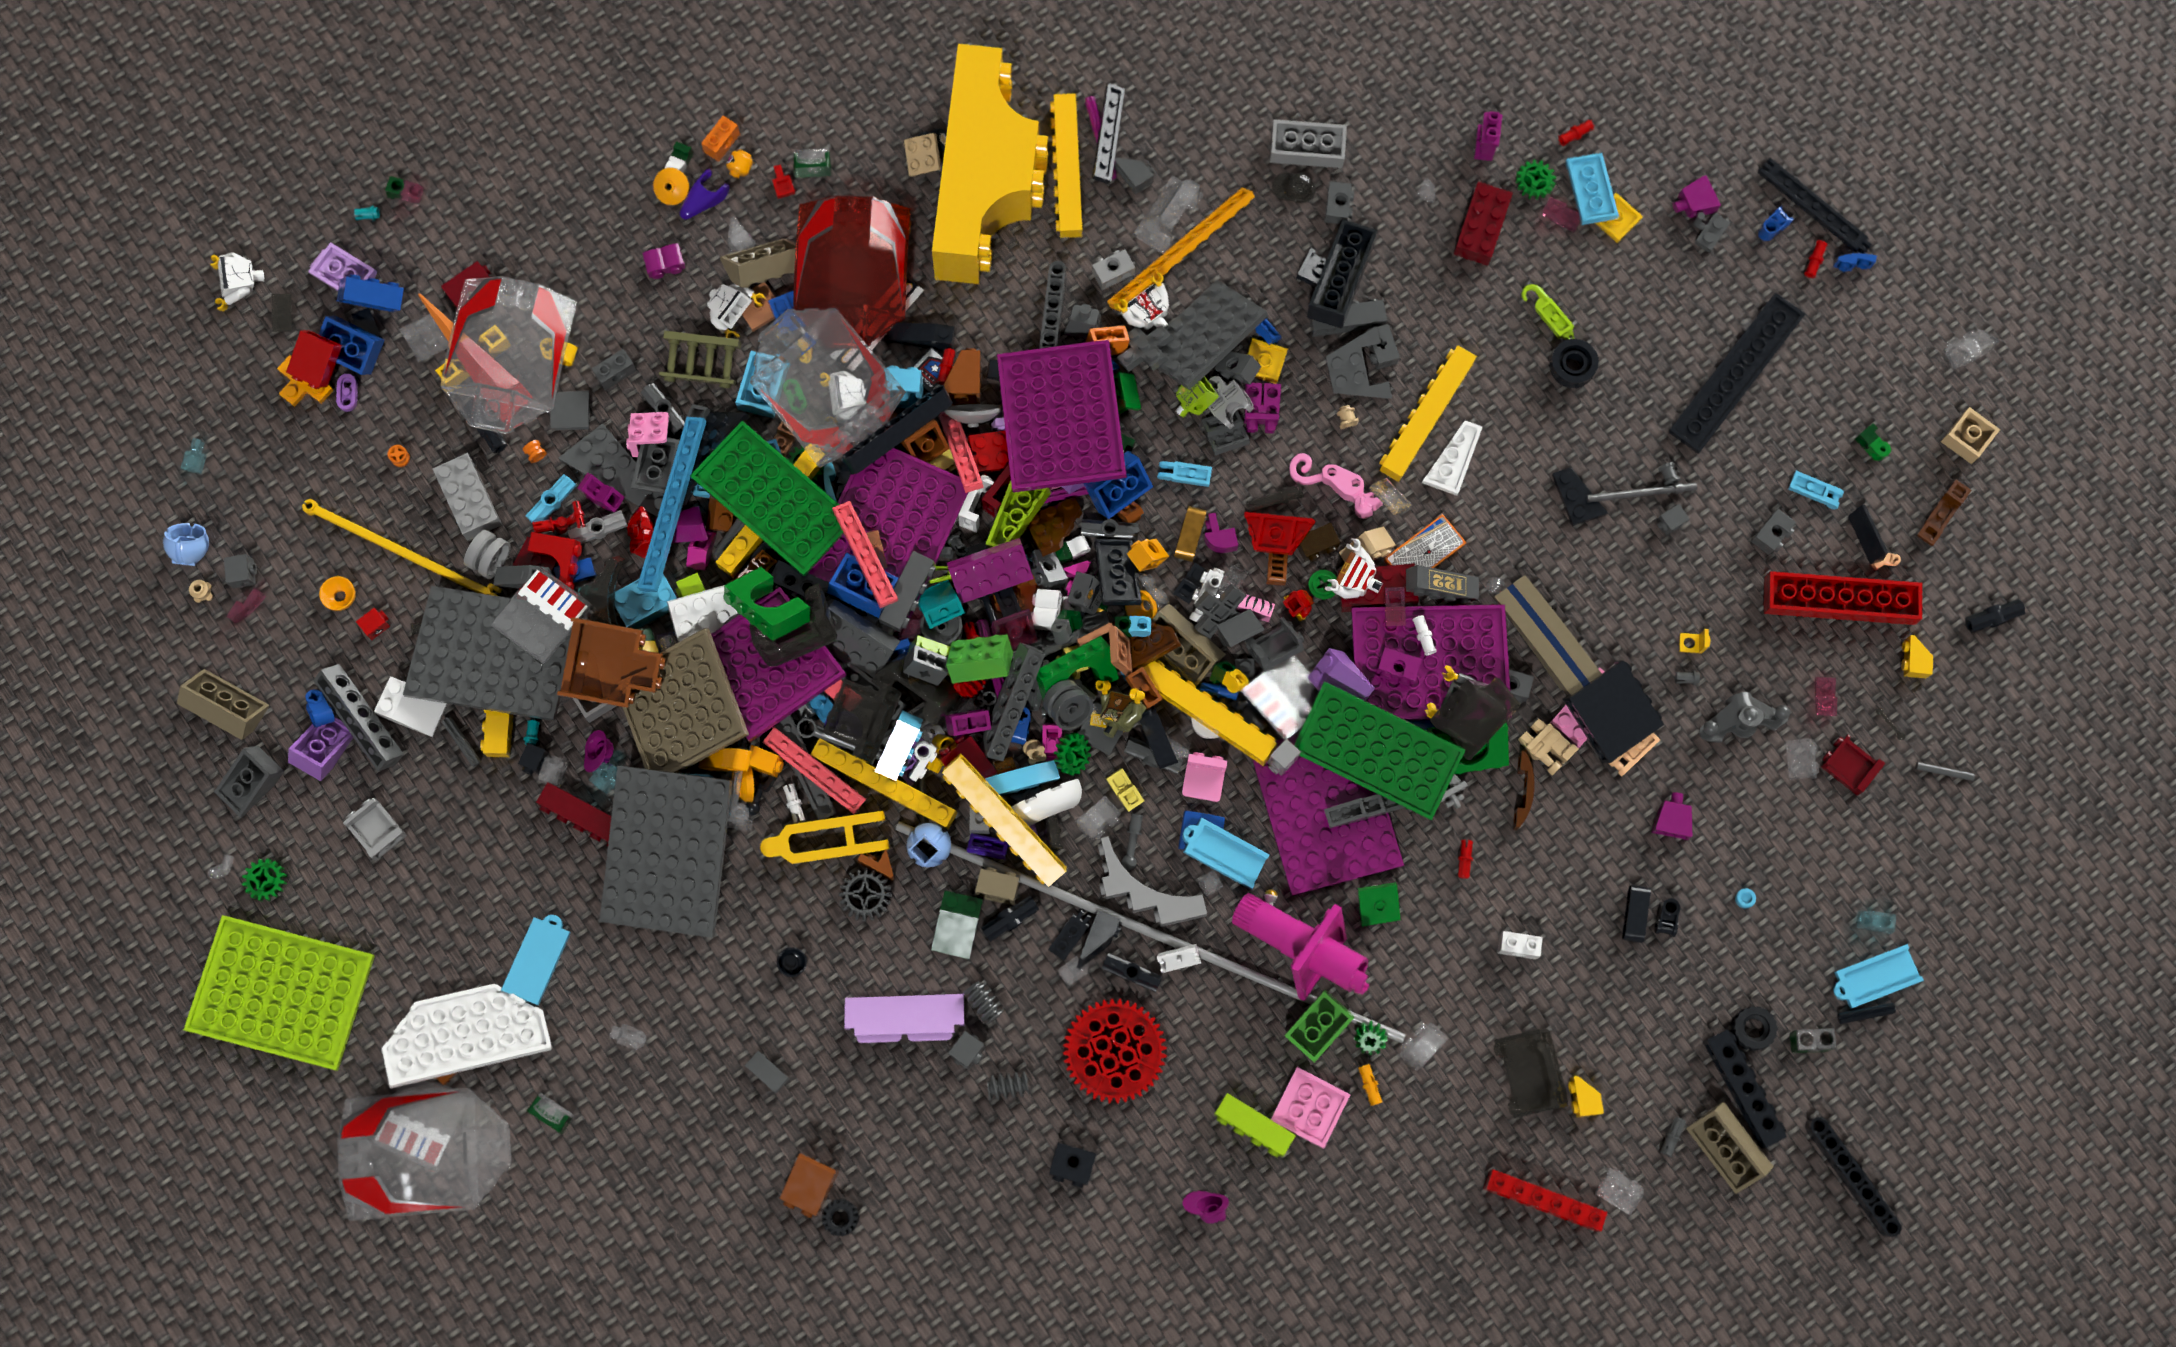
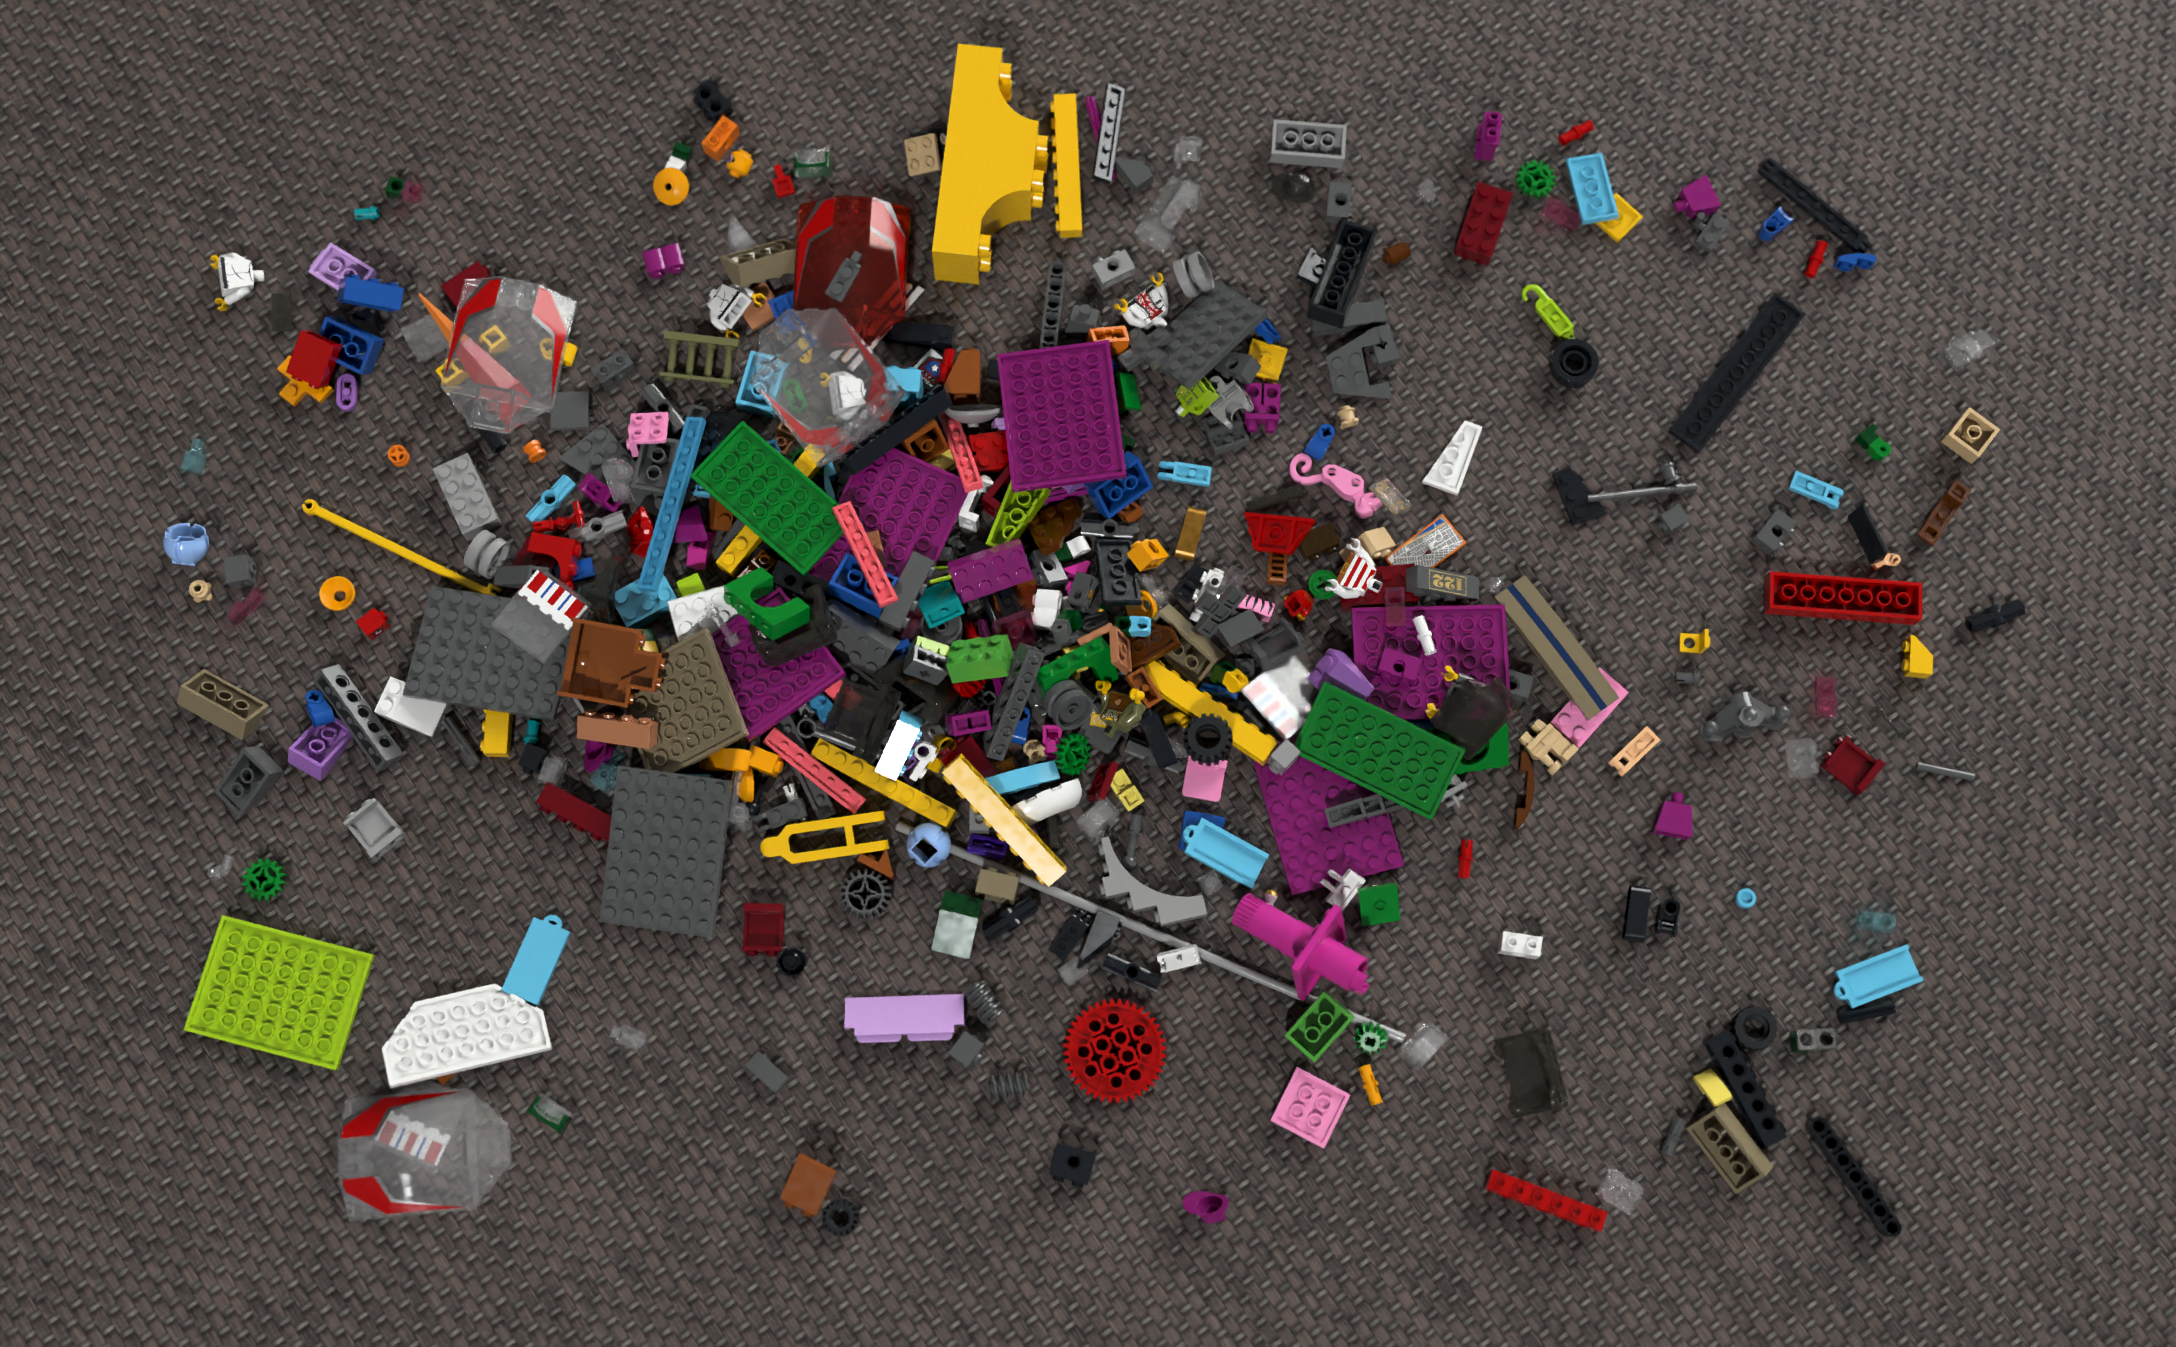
dark purple animal [680,169,730,219] -> none
light orange plate [1107,187,1255,312] -> none
magenta brick [1204,513,1238,553] -> none
lime brick [1214,1093,1296,1158] -> none
yellow brick [1380,345,1477,482] -> none
black panel [1563,660,1664,763] -> none
yellow slope [1568,1076,1604,1118] -> none
none -> nougat brick [577,710,658,749]
none -> clear plate [601,457,635,504]
none -> black brick [692,79,733,125]
none -> clear bar [704,604,740,648]
none -> dark red panel [741,903,785,957]
none -> dark grey hinge [753,798,808,834]
none -> dark grey hinge [825,251,862,304]
none -> dark red plate [1086,762,1119,802]
none -> yellow arm [1163,711,1191,728]
none -> light grey wheel [1173,251,1215,299]
none -> clear bracket [1174,136,1202,169]
none -> black tyre [1184,713,1233,766]
none -> blue piece [1304,424,1335,462]
none -> white hinge [1320,868,1365,911]
none -> reddish brown brick [1382,242,1411,266]
none -> light yellow slope [1693,1068,1732,1108]

